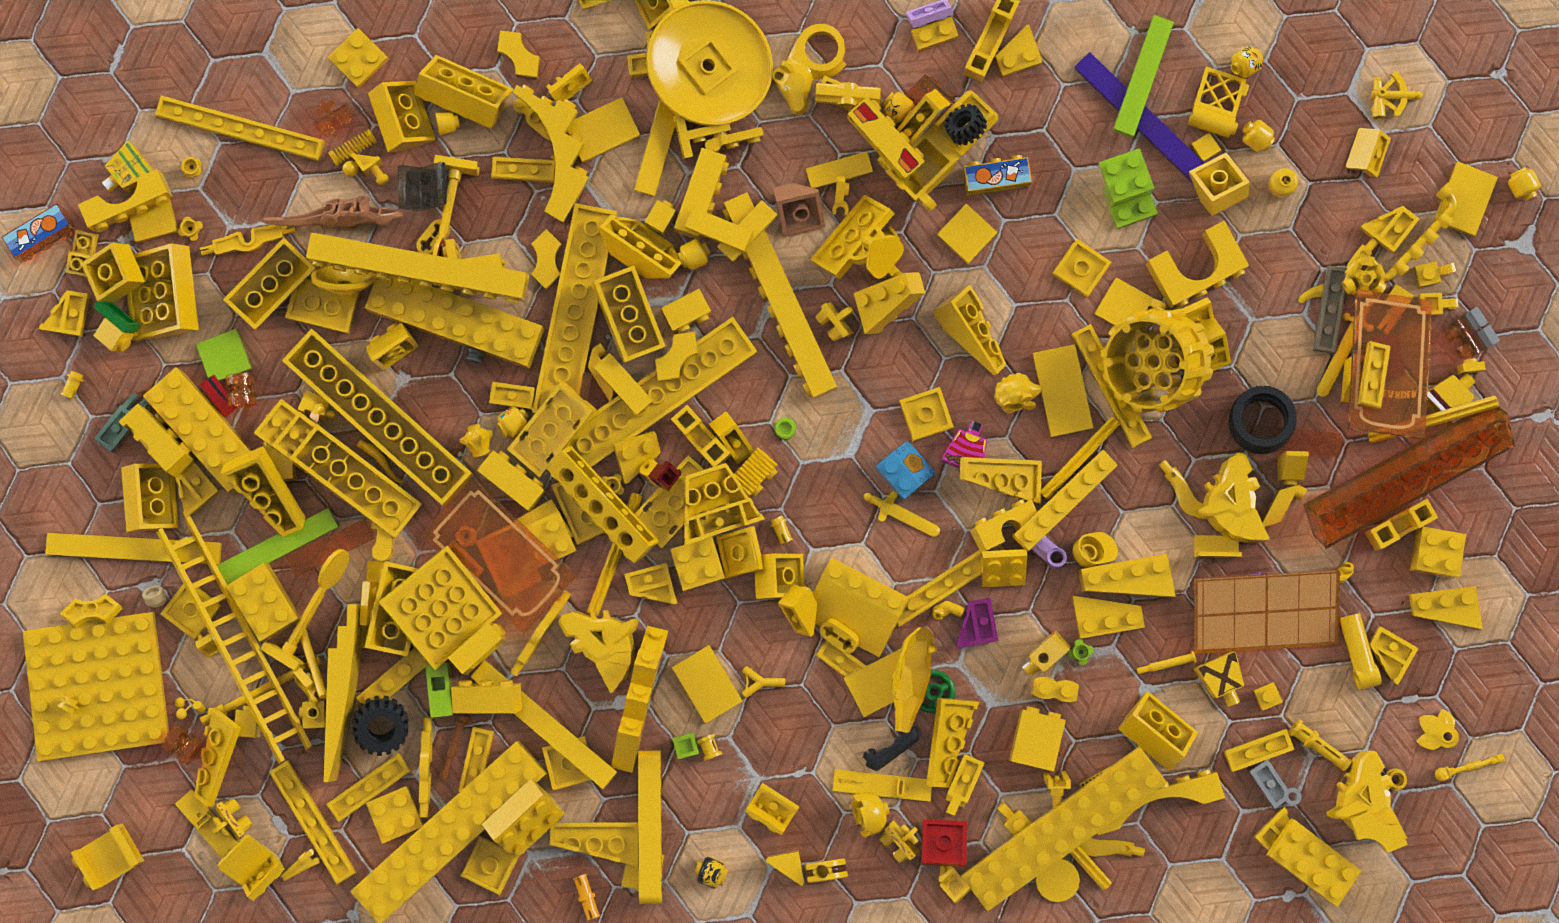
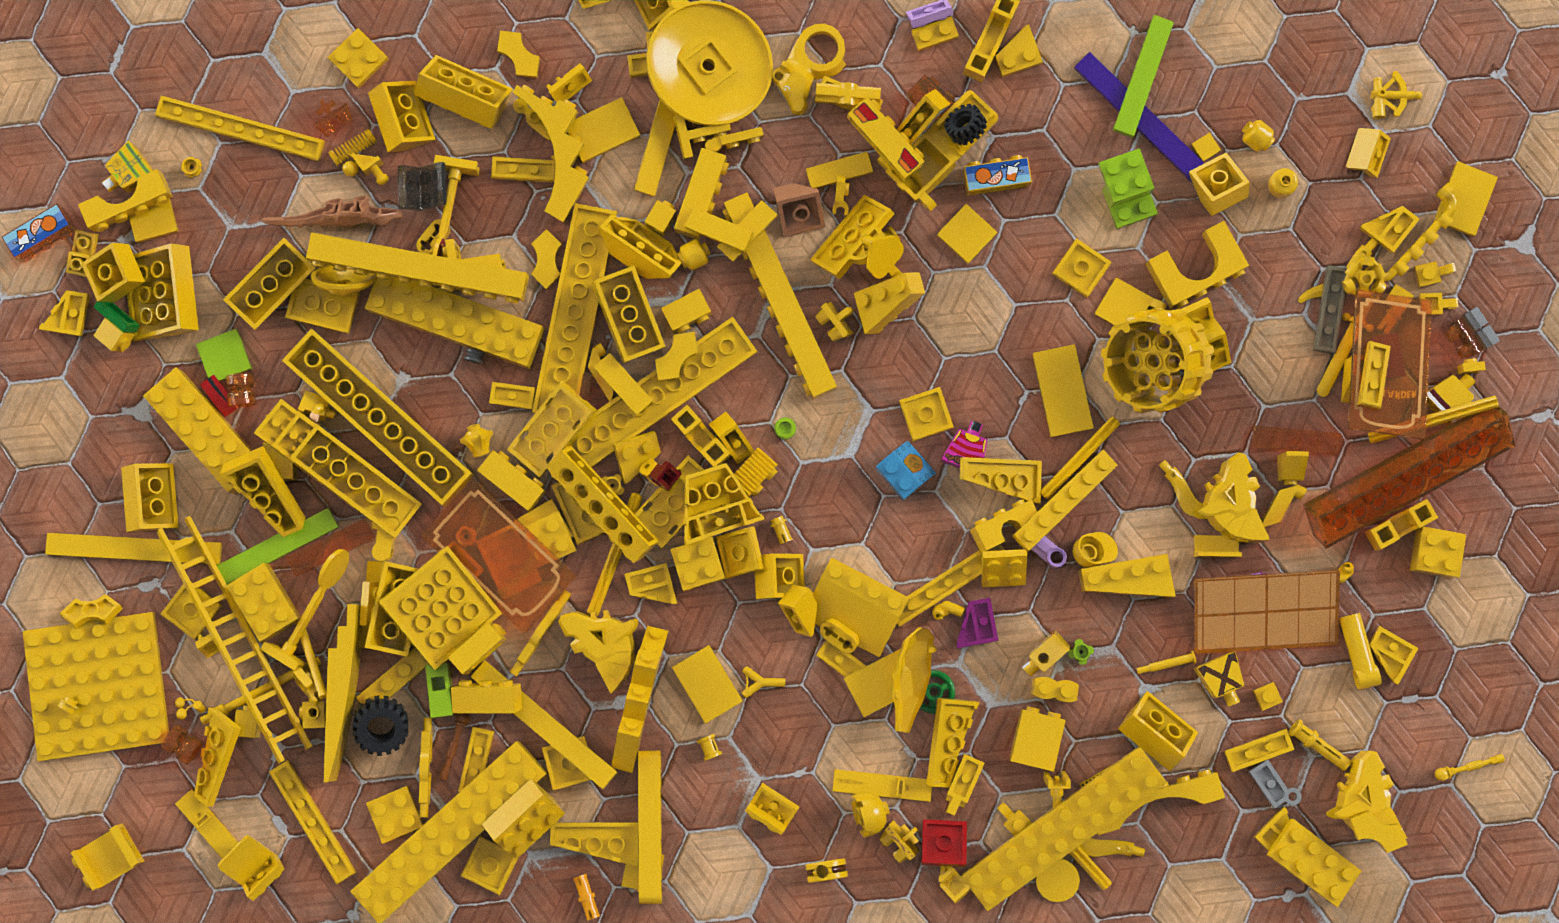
yellow pin [61,370,84,399] -> none
sand green hinge [94,393,149,453] -> none
yellow wedge [118,404,195,478] -> none
tan tile [142,585,167,608] -> none
yellow wing [175,461,220,518] -> none
yellow plate [178,217,203,241] -> none
yellow piece [200,225,296,256] -> none
yellow hips [212,798,252,840] -> none
yellow piece [280,849,321,881] -> none
yellow tile [326,753,412,822] -> none
yellow animal [357,440,403,484] -> none
yellow slope [366,322,419,371] -> none
yellow hat [435,112,460,137] -> none
yellow head [496,406,529,438] -> none
lime plate [672,732,699,759] -> none
head [694,856,728,889] -> none
yellow slope [765,850,804,886] -> none
black piece [863,727,919,771] -> none
yellow sword [864,491,940,537] -> none
yellow head [882,91,914,123] -> none
yellow wedge [932,284,1006,376] -> none
yellow animal [994,372,1042,413] -> none
yellow tile [1071,324,1152,448] -> none
yellow wing [1072,596,1145,639] -> none
yellow piece [1187,67,1249,138] -> none
black tyre [1229,386,1297,454] -> none
yellow head [1231,46,1264,78] -> none
yellow plate [1385,768,1407,791] -> none
yellow wing [1409,586,1483,630] -> none
yellow plate [1417,709,1459,750] -> none
yellow head [1508,167,1541,201] -> none

